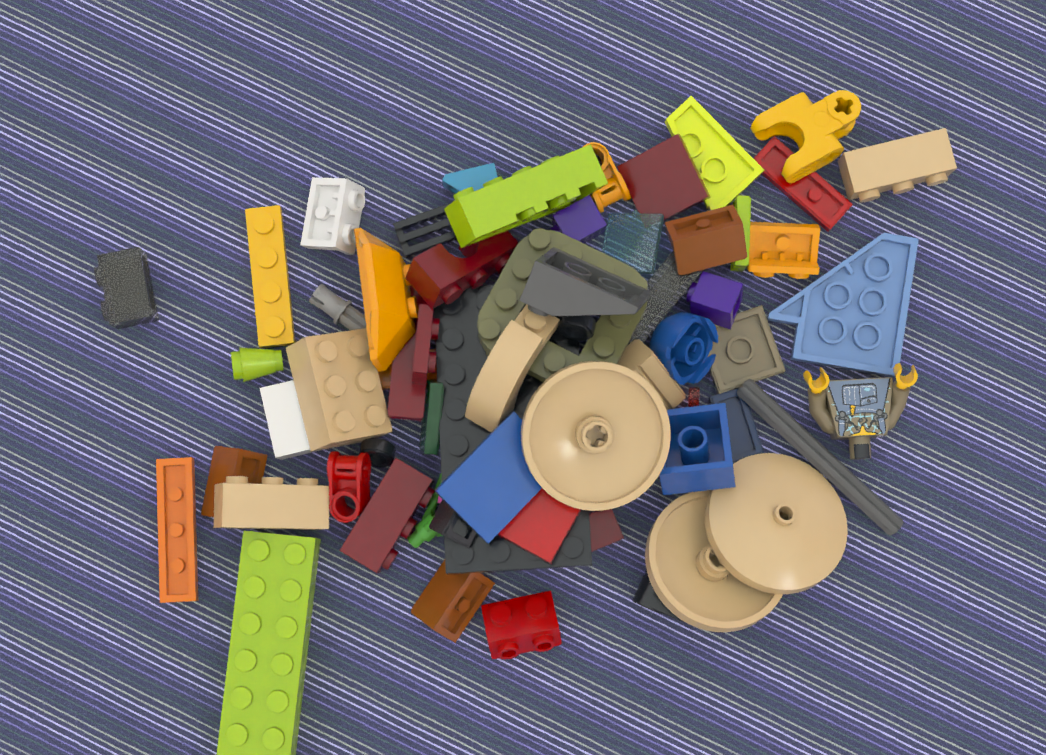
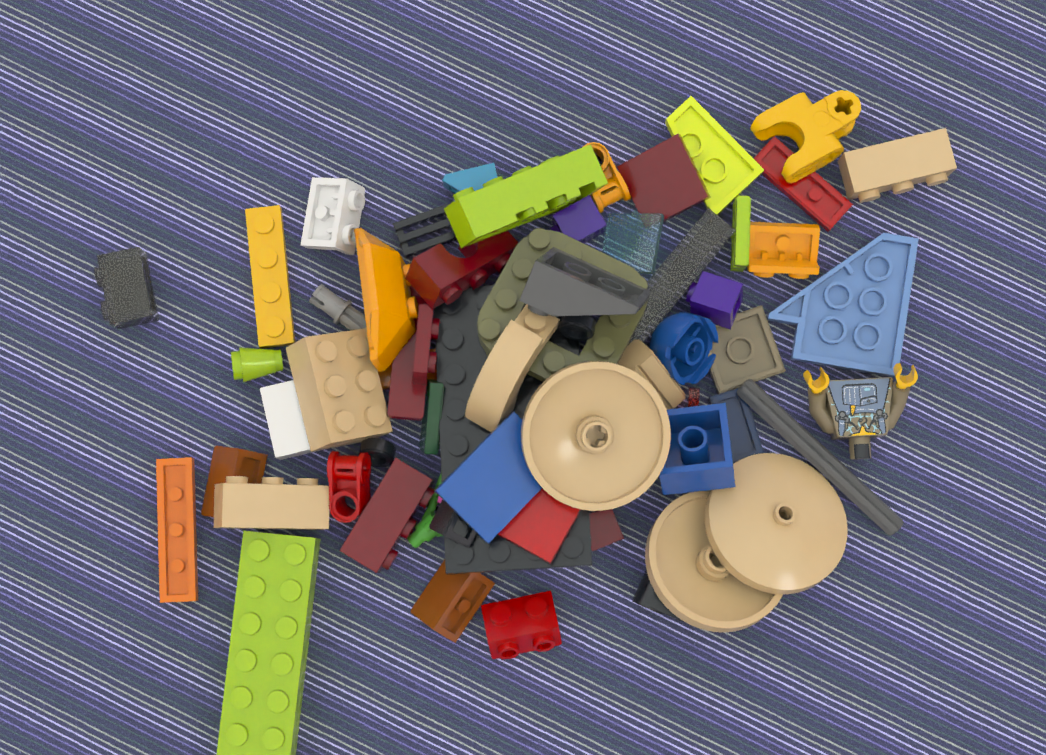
dark orange panel [665,205,747,275] -> none

